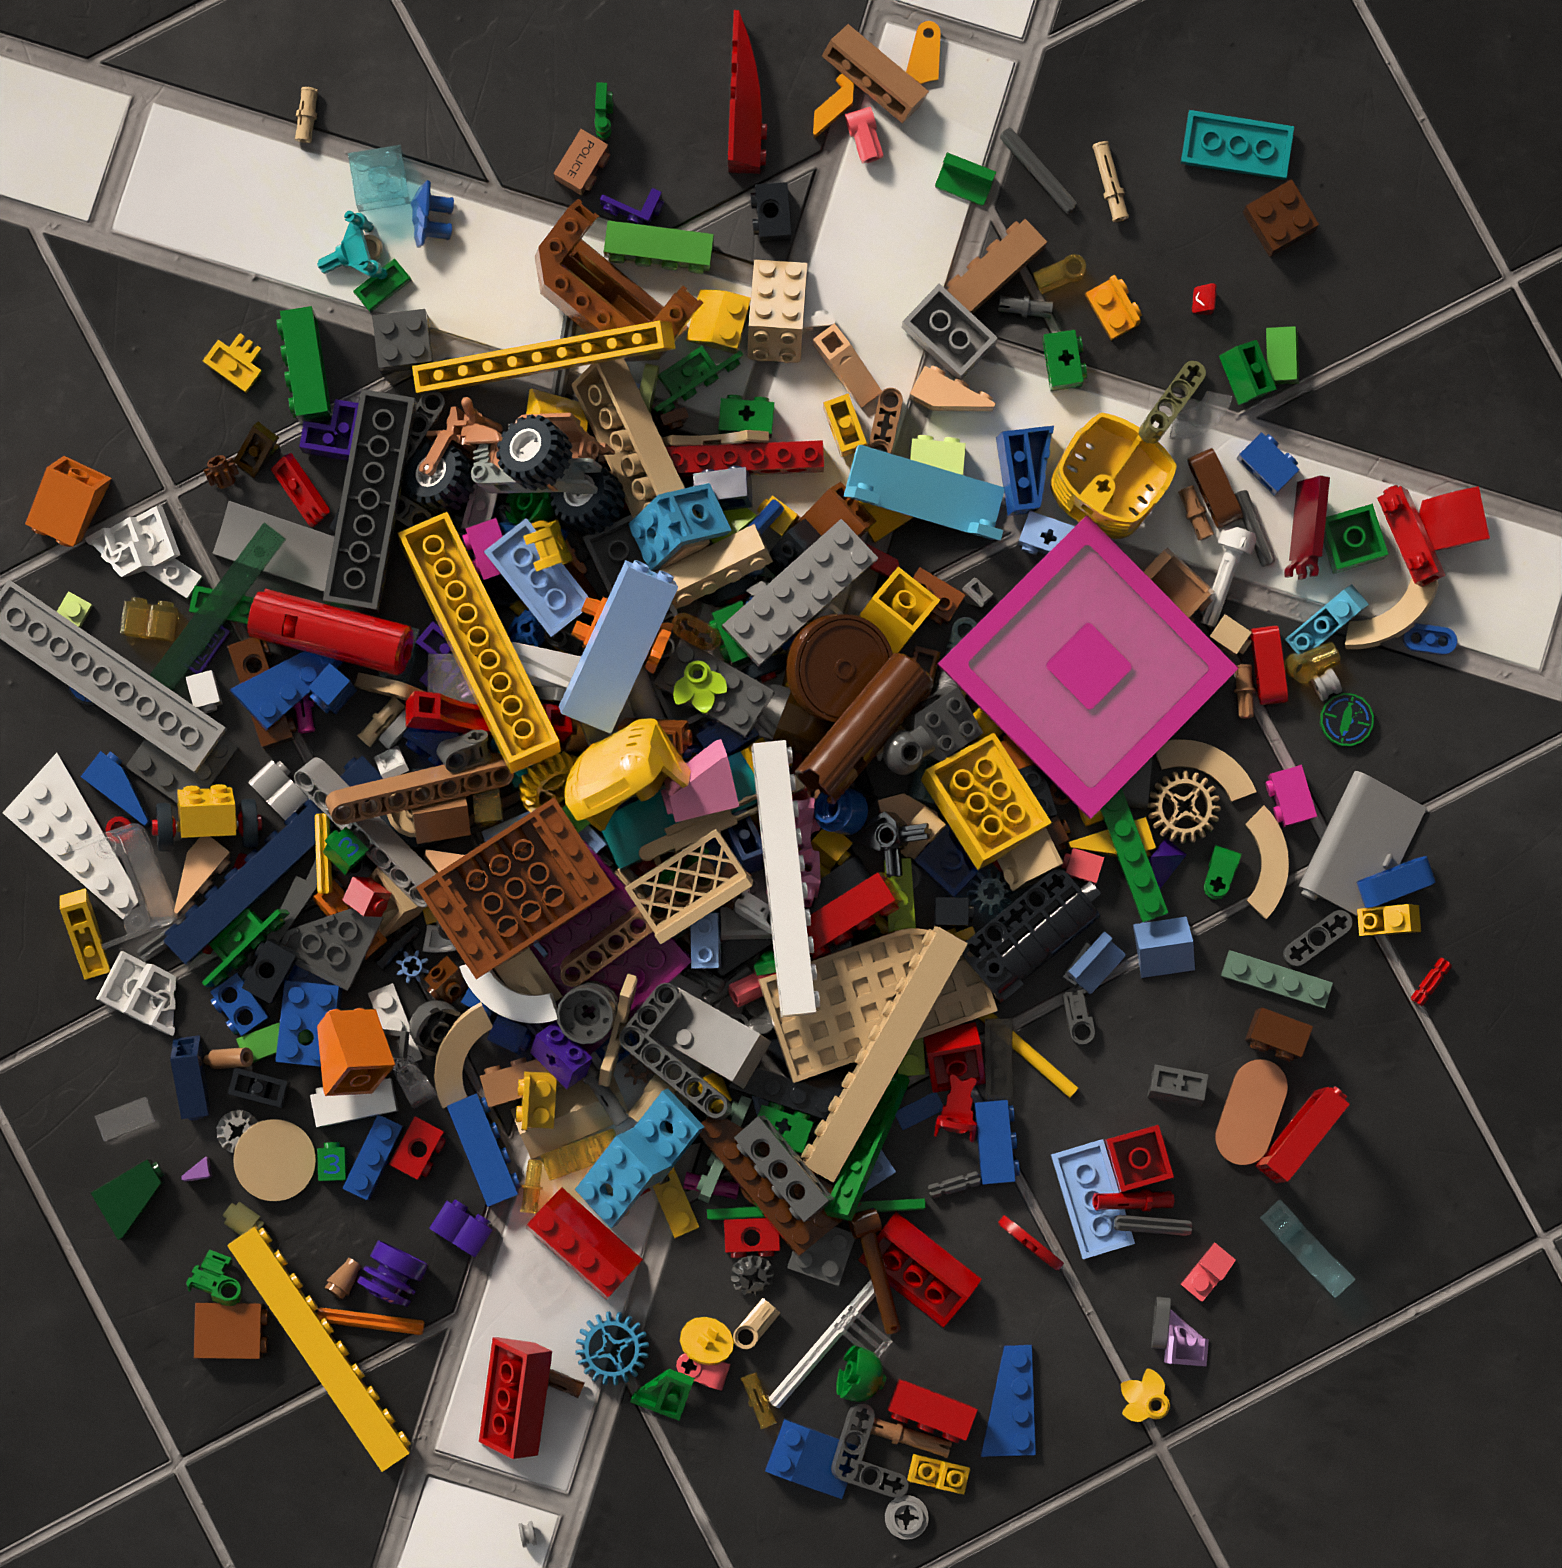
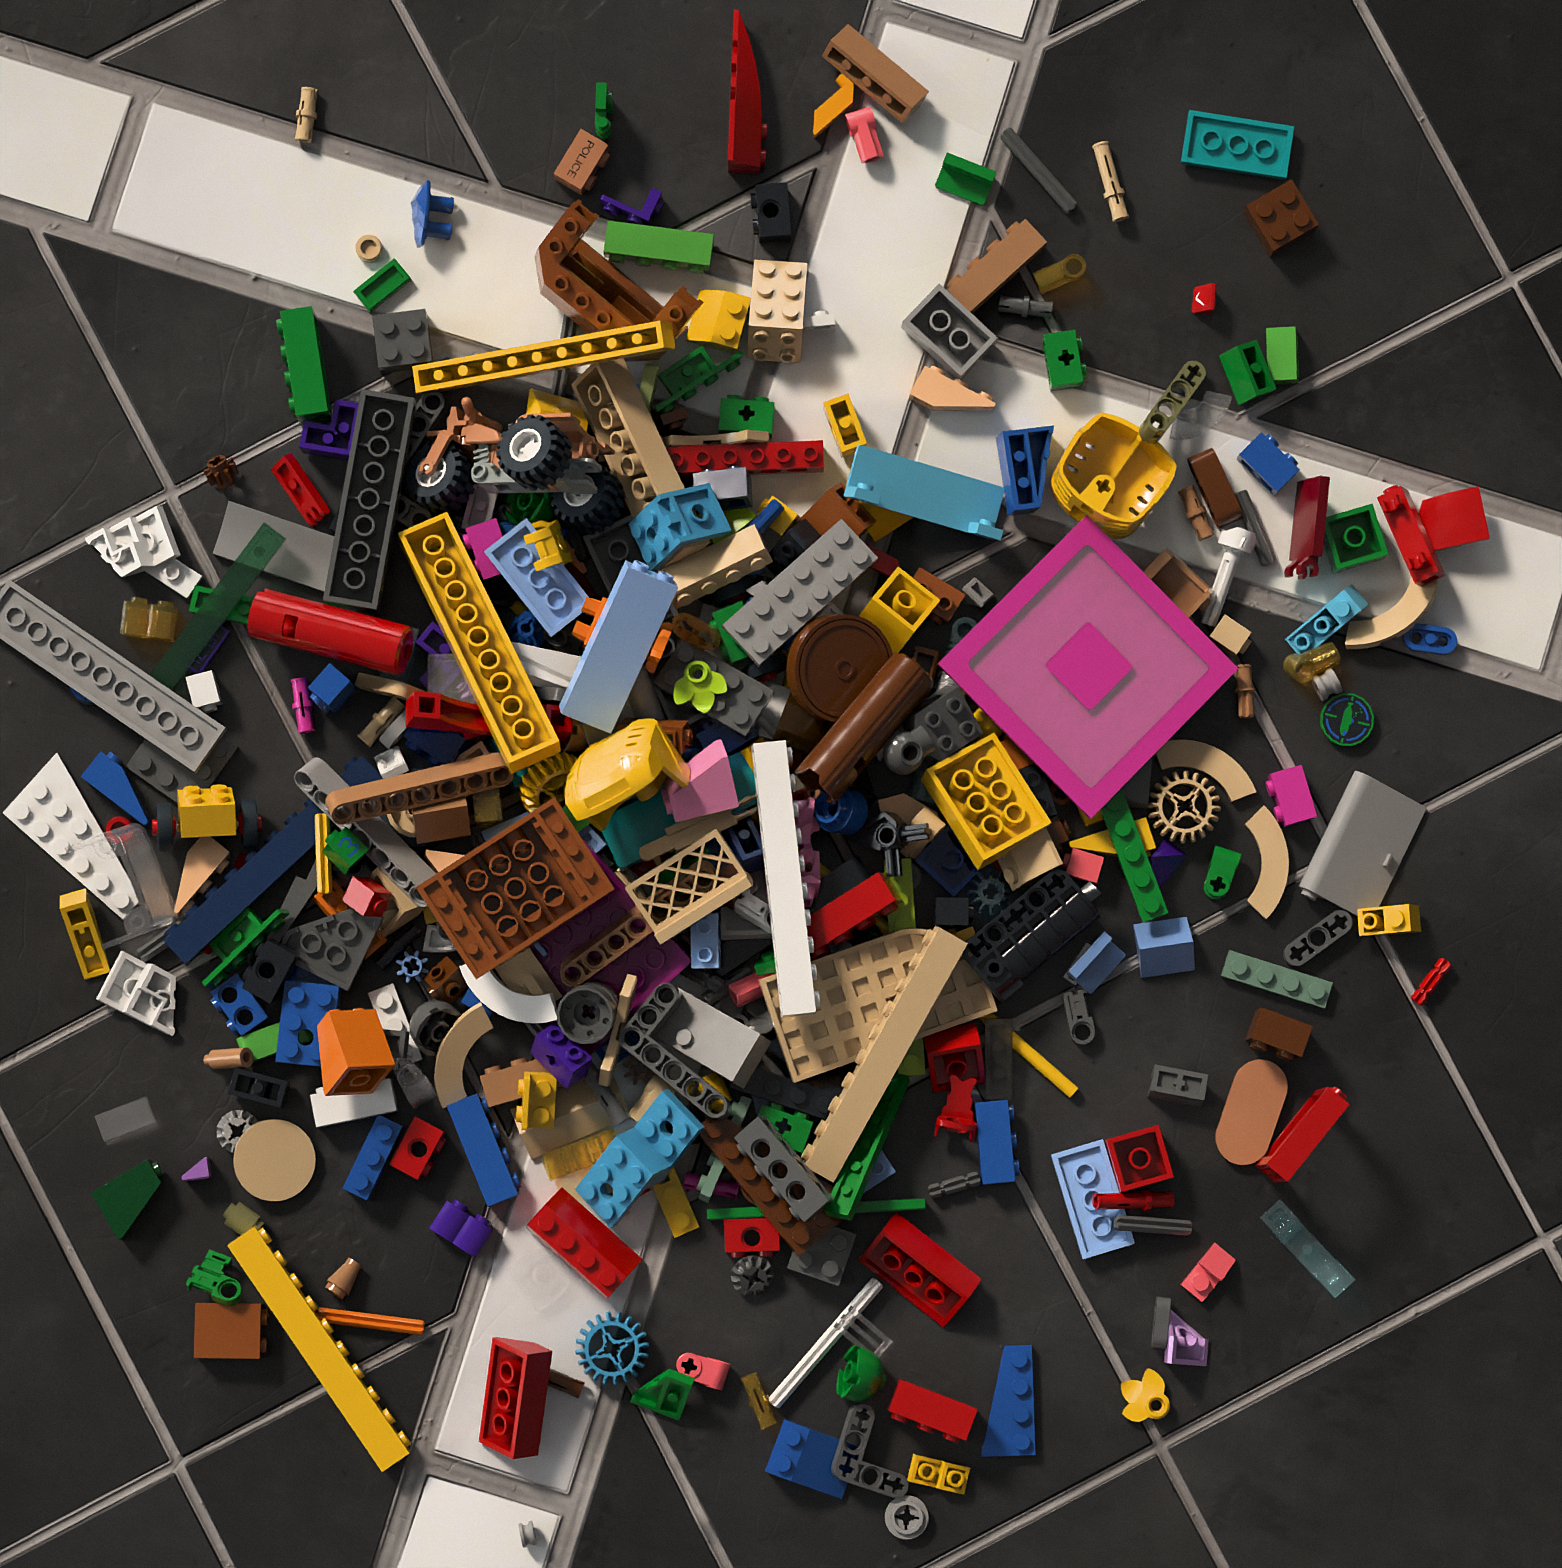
orange slope [25,456,112,547] -> none
yellowish green plate [57,591,93,628] -> none
dark blue slope [170,1035,210,1120] -> none
yellow hinge [203,333,262,394] -> none
reddish brown brick [227,637,297,750] -> none
blue wing [230,651,344,731] -> none
dark brown slope [234,421,279,478] -> none
light grey brick [248,760,309,820] -> none
teal axle [317,211,387,279] -> none
green brick [317,1142,348,1181] -> none
clear light blue brick [348,145,411,212] -> none
dark purple wheel [357,1240,429,1307] -> none
dark grey piece [437,730,492,773] -> none
clear blue brick [487,1015,532,1055] -> none
clear yellow axle [520,1159,543,1214] -> none
yellow piece [680,1317,734,1366] -> none
tan piece [732,1298,780,1350] -> none
yellow brick [811,829,853,871] -> none
light nougat slope [813,323,882,408] -> none
reddish brown piece [848,1207,901,1334] -> none
medium nougat beam [868,388,903,454] -> none
medium nougat pin [870,1417,952,1458] -> none
blue sticker [896,1092,943,1130] -> none
light orange piece [906,21,941,84] -> none
yellowish green brick [910,435,966,475] -> none
red tile [998,1215,1064,1271] -> none
light blue brick [1018,511,1075,555] -> none
light orange bracket [1085,275,1142,341] -> none
red beam [1250,625,1288,705] -> none
blue beam [1356,856,1436,908] -> none

